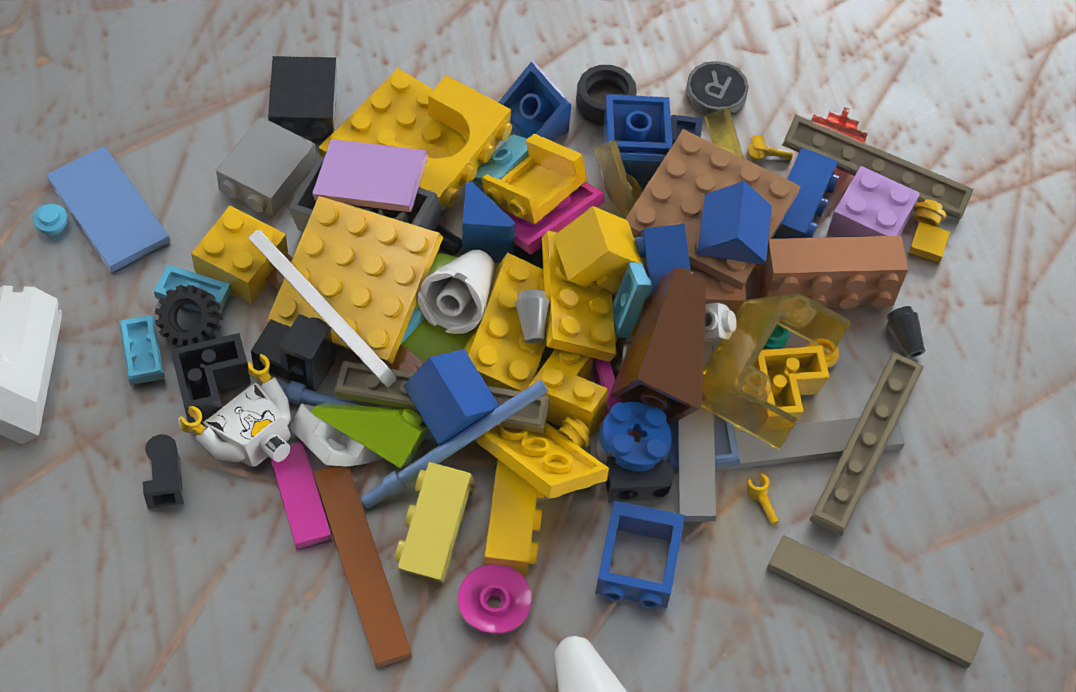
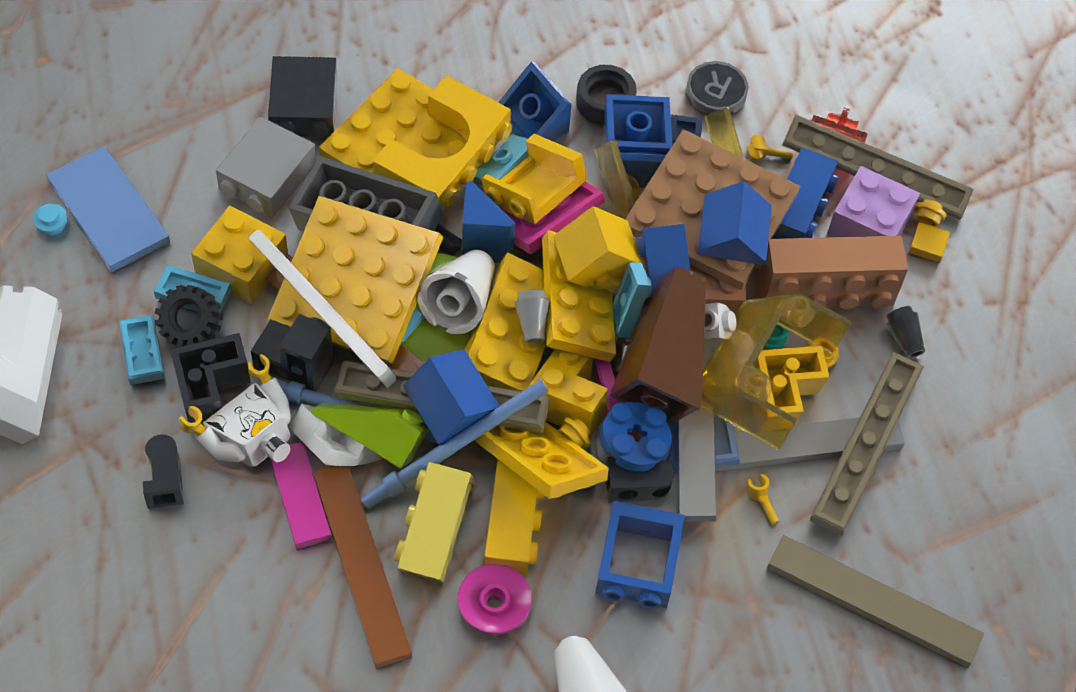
lavender tile [312,139,428,212] -> none

